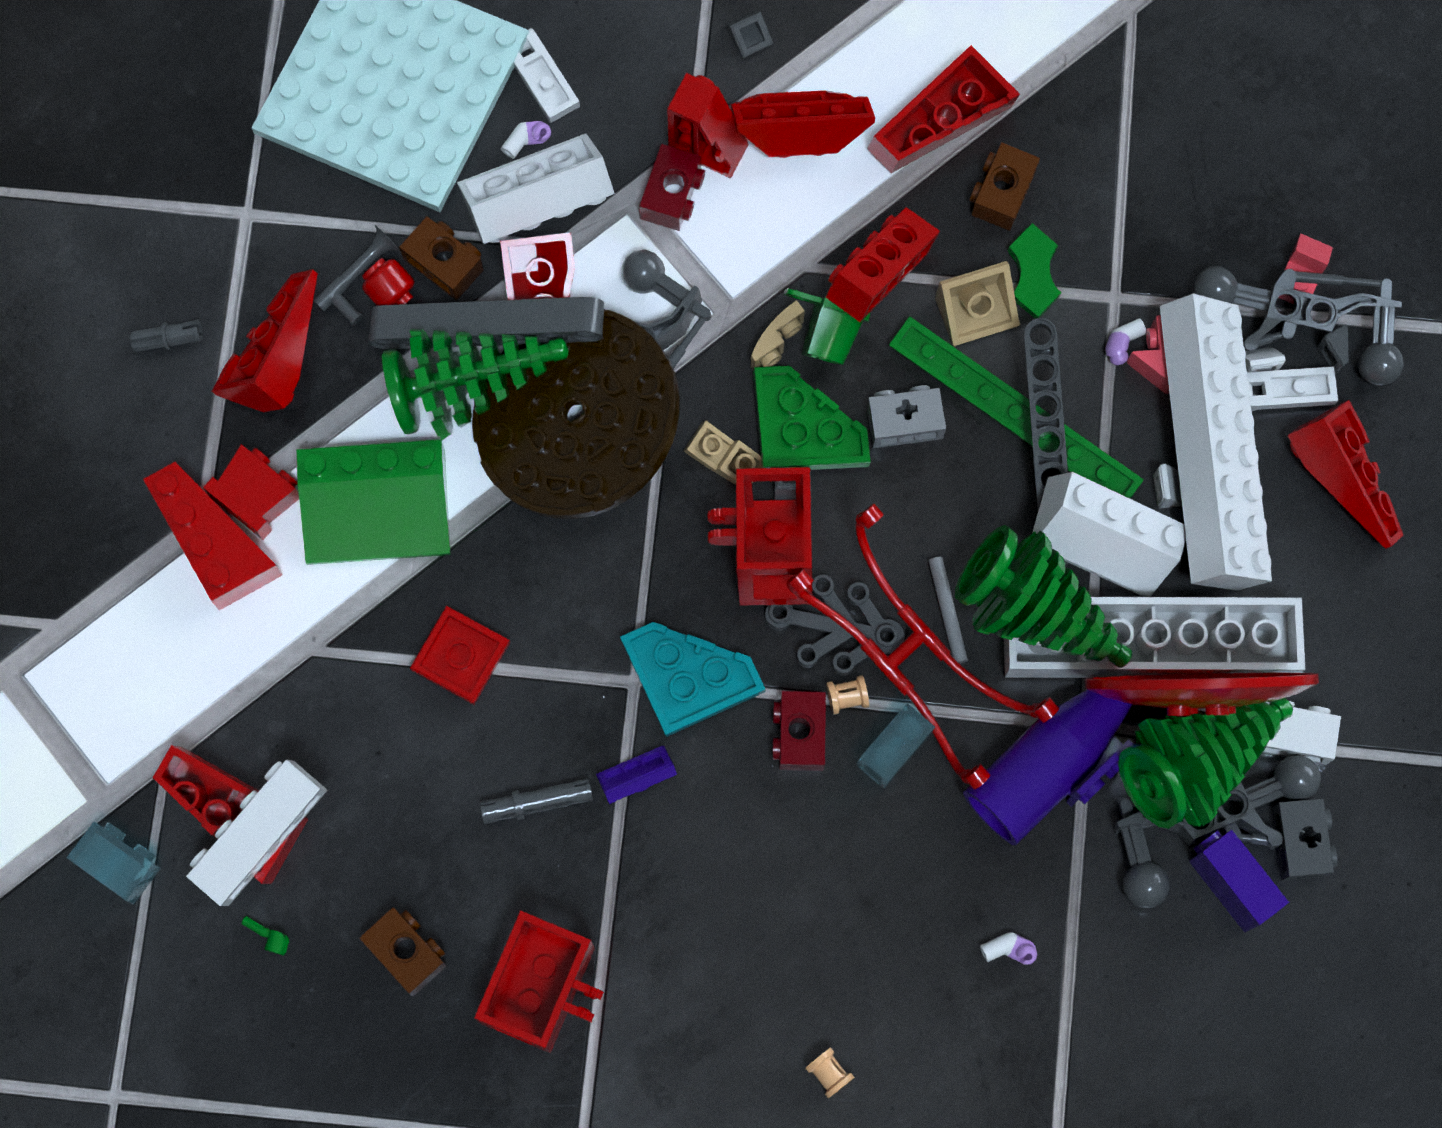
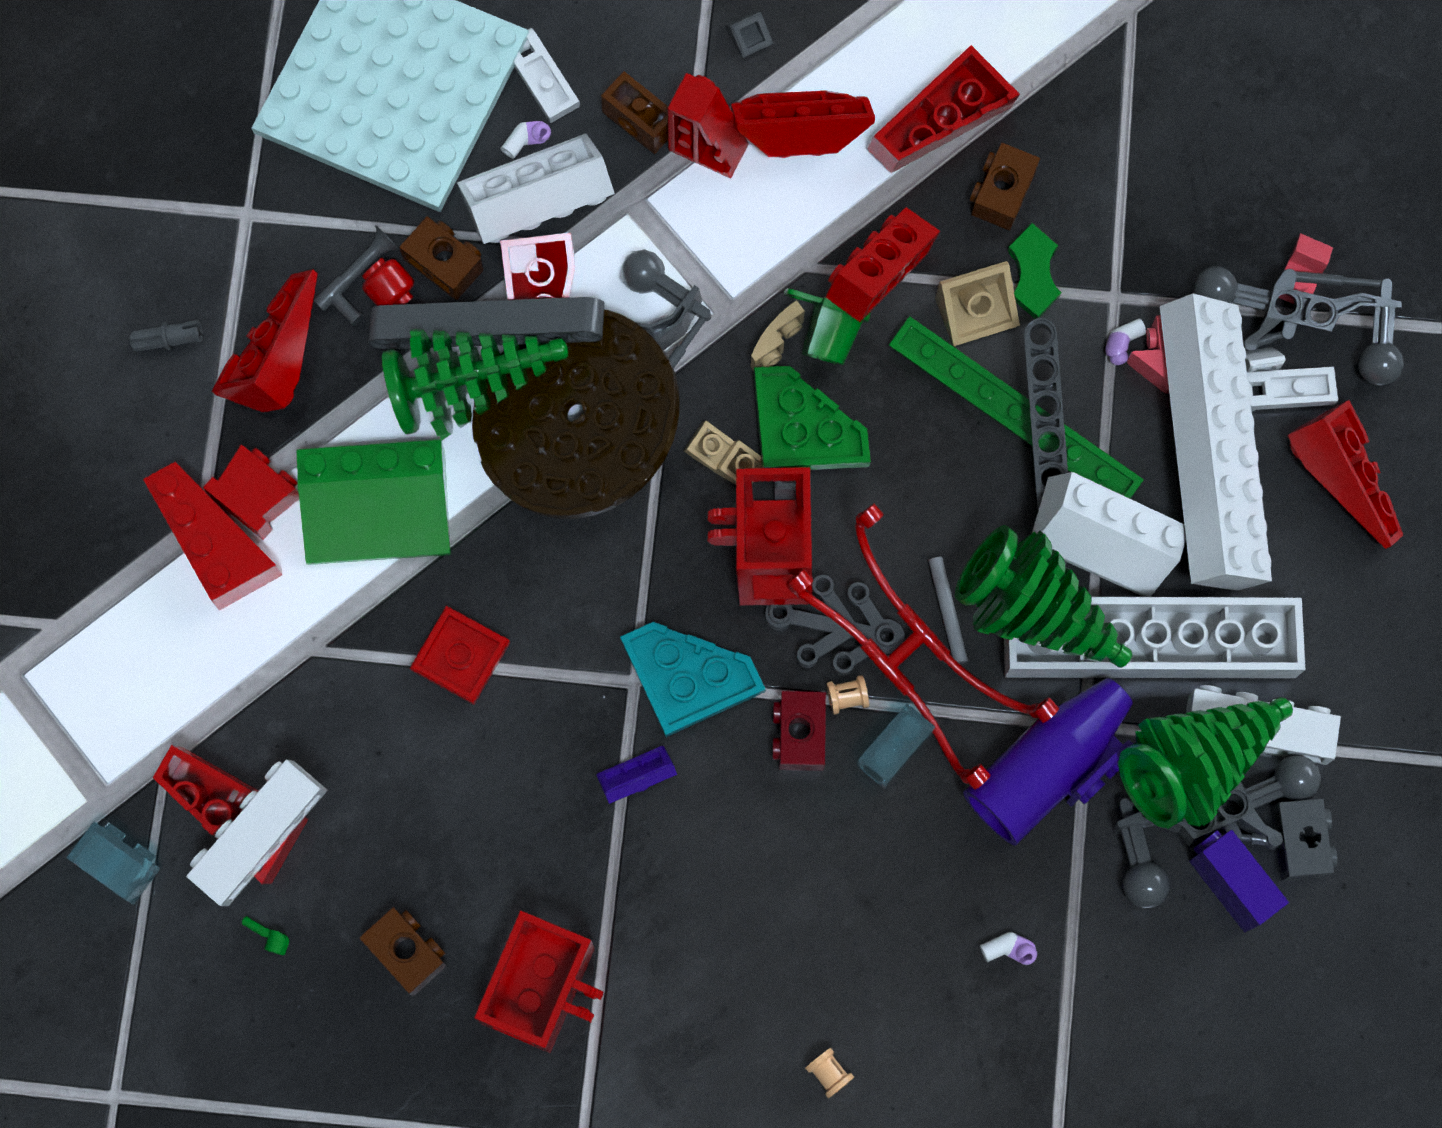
dark grey pin [479,778,593,825] -> none
dark red brick [639,144,706,231] -> none
light grey brick [866,385,946,448] -> none
red dish [1085,672,1319,716] -> none
white slope [1153,464,1182,509] -> none
dark grey slope [1317,325,1349,376] -> none
none -> reddish brown brick [601,71,668,155]

